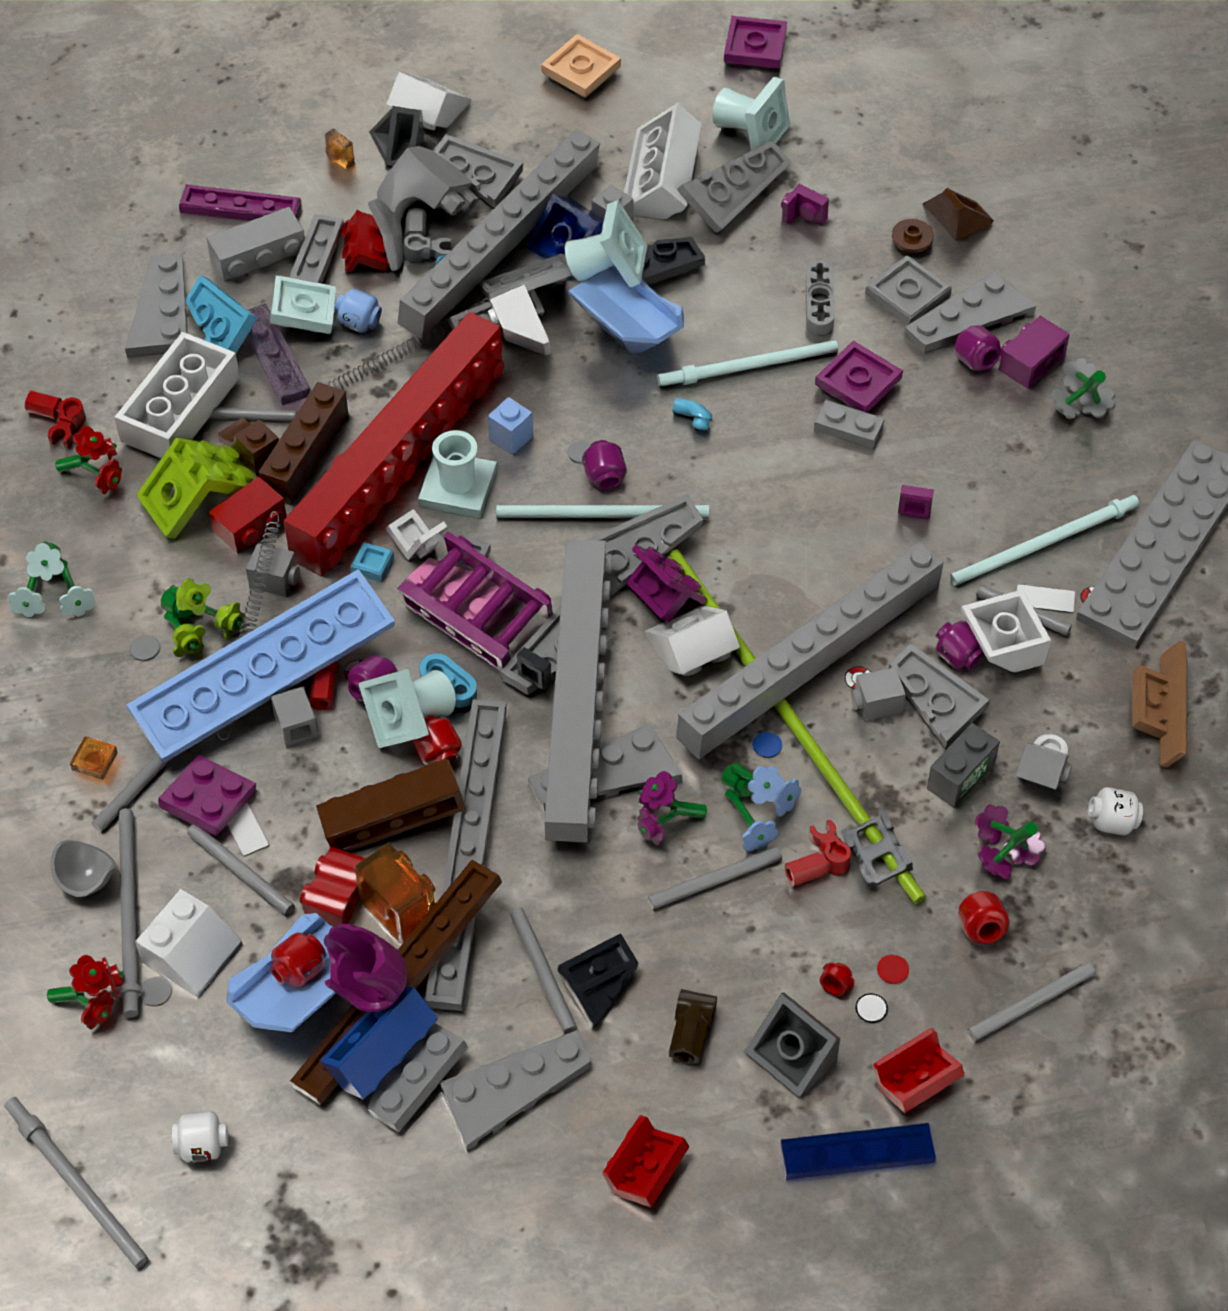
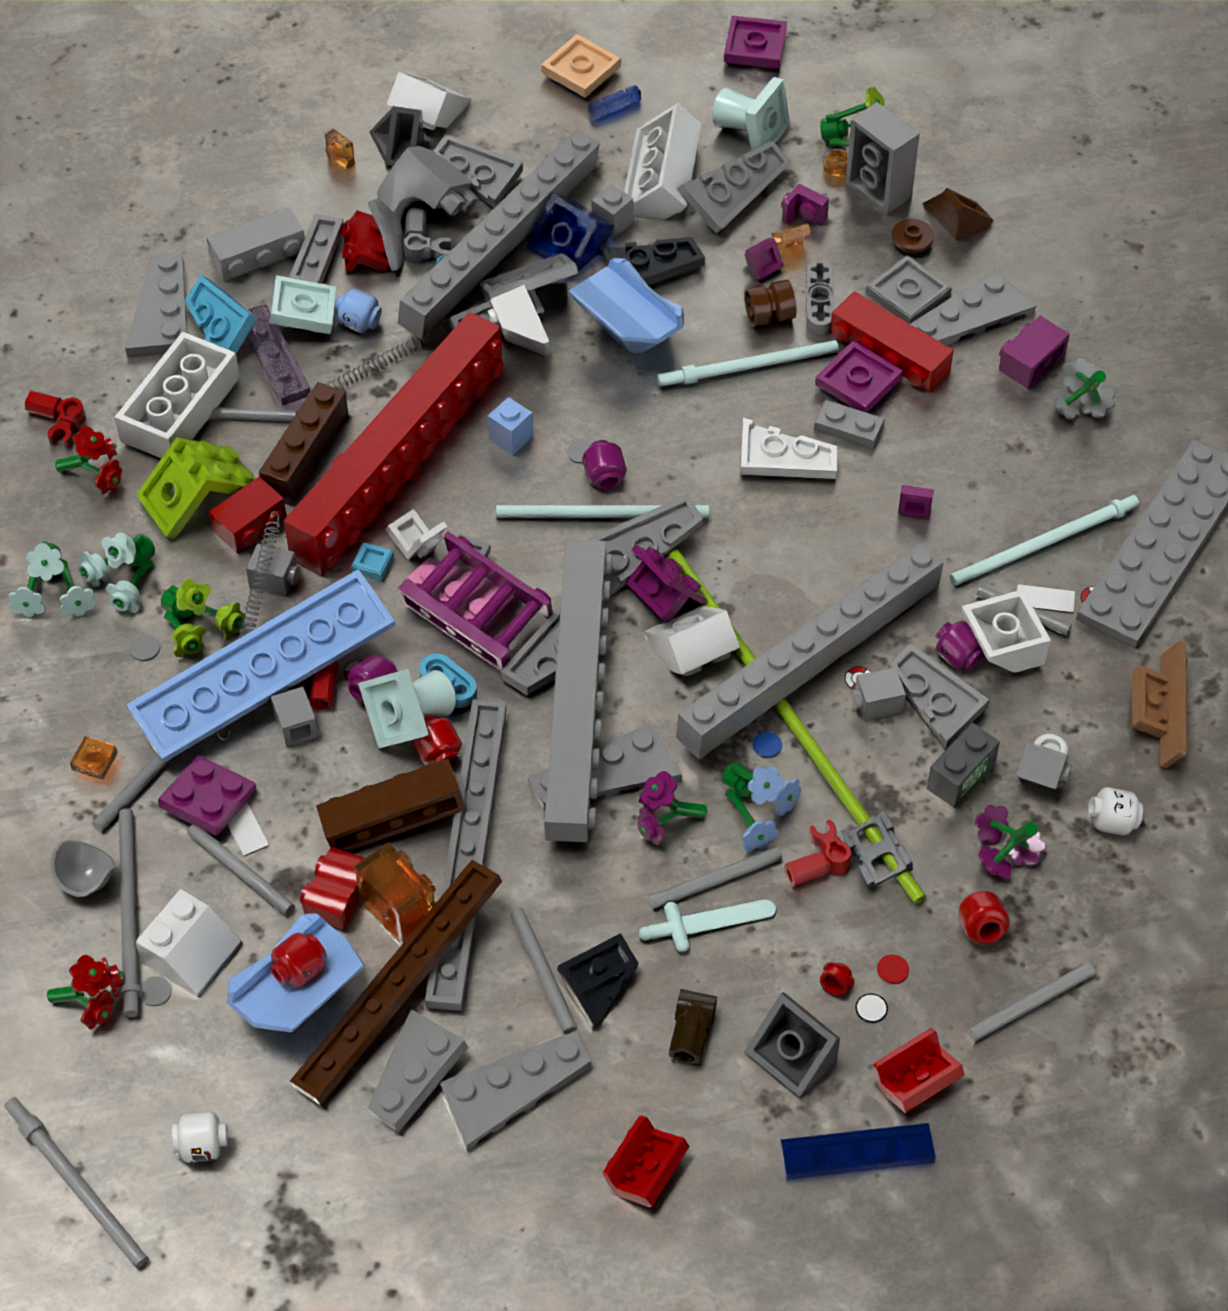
magenta tile [179,184,302,221] -> none
reddish brown arch [218,417,279,477] -> none
blue brick [320,985,438,1099] -> none
magenta hair [323,924,407,1012] -> none
light aqua plant [418,430,497,518] -> none
black tile [517,647,552,690] -> none
light aqua plant [565,200,648,287] -> none
medium azure arm [673,398,712,431] -> none
magenta head [954,325,1001,371] -> none
none -> light aqua plant [78,532,155,613]
none -> clear blue axle [588,85,642,119]
none -> light aqua sword [639,899,776,953]
none -> white wing [740,418,837,479]
none -> magenta tile [744,238,784,279]
none -> reddish brown wheel [744,280,797,327]
none -> clear orange plate [771,223,811,248]
none -> green plant [820,86,885,147]
none -> clear orange plate [823,149,848,176]
none -> red brick [830,291,954,392]
none -> light grey brick [846,102,920,215]

